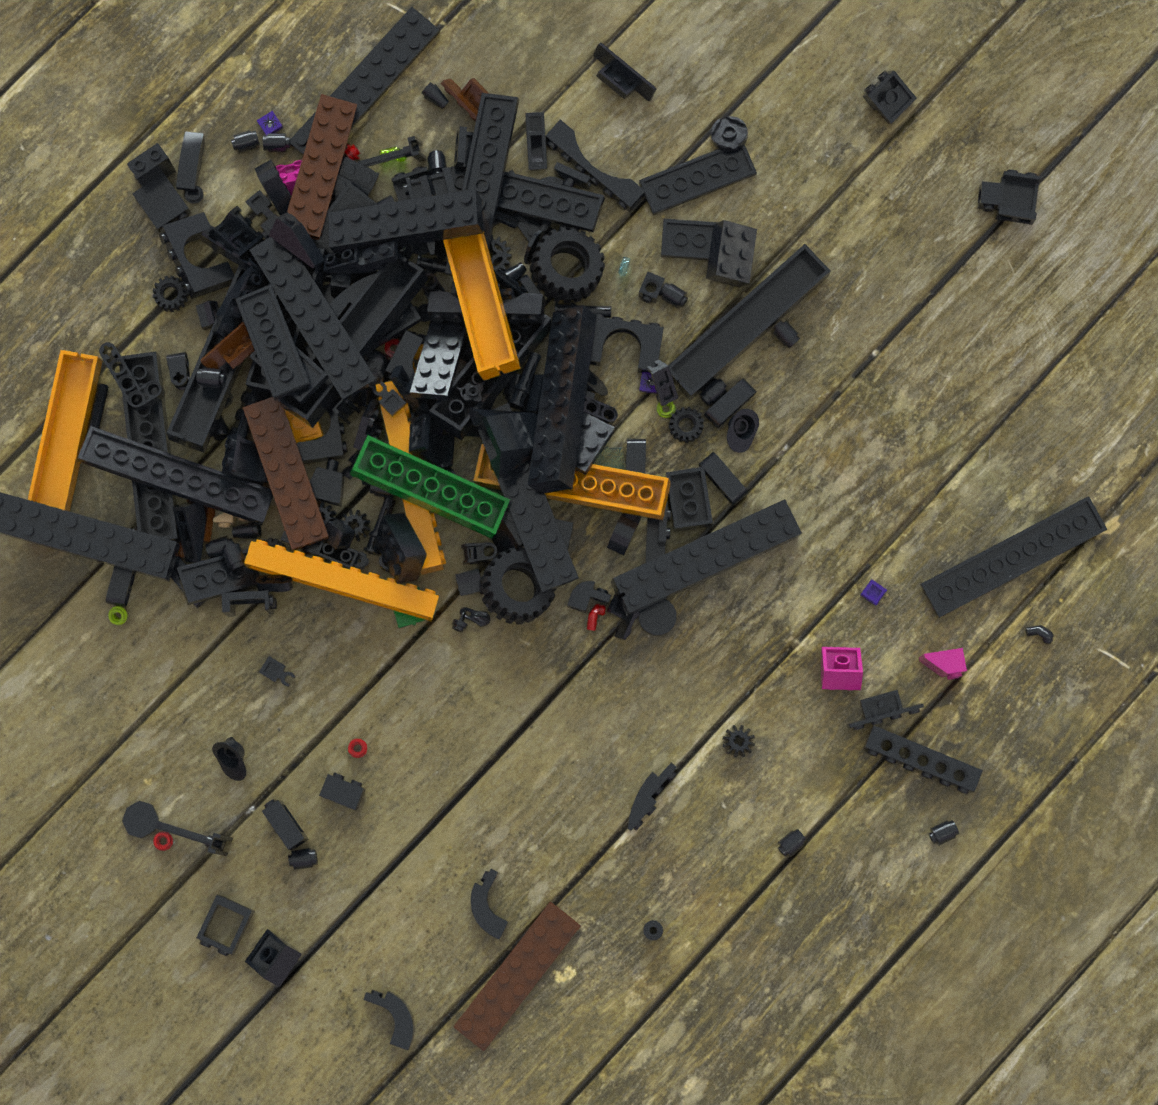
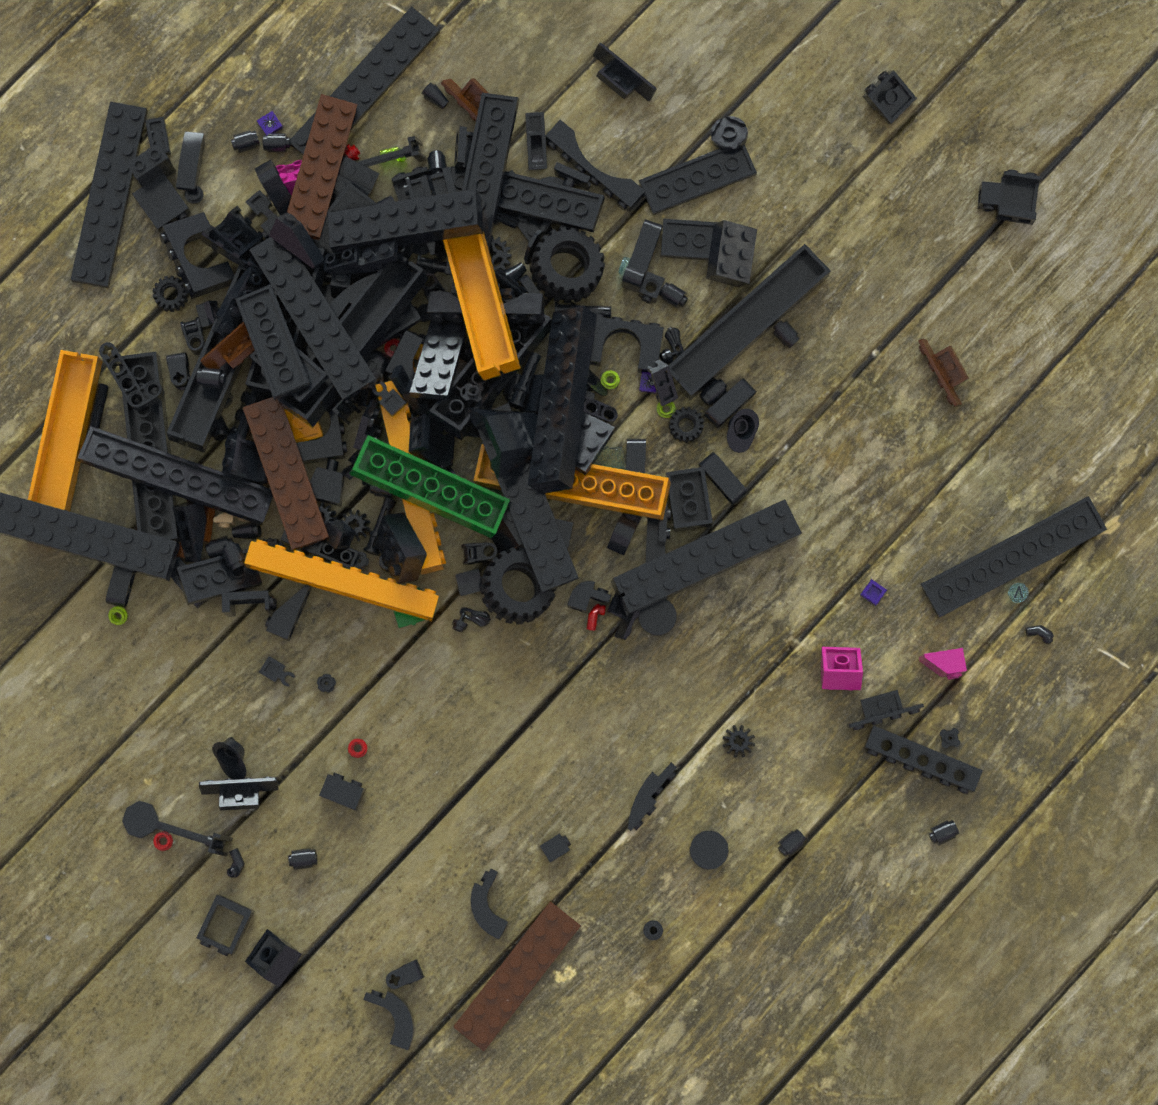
black beam [256,575,293,592] -> none
black window [262,799,309,851] -> none
none -> black plate [70,102,148,288]
none -> black plate [145,117,171,155]
none -> black piece [180,317,205,356]
none -> black bracket [199,776,279,811]
none -> black arm [227,848,245,878]
none -> black slope [265,585,312,641]
none -> black plate [317,674,336,693]
none -> black piece [386,959,425,989]
none -> black brick [540,833,571,863]
none -> lime plate [601,370,620,390]
none -> black beam [621,219,663,293]
none -> black piece [659,327,684,364]
none -> black tile [690,830,729,870]
none -> reddish brown bracket [918,339,970,407]
none -> black plate [940,728,961,748]
none -> clear light blue tile [1008,583,1029,603]

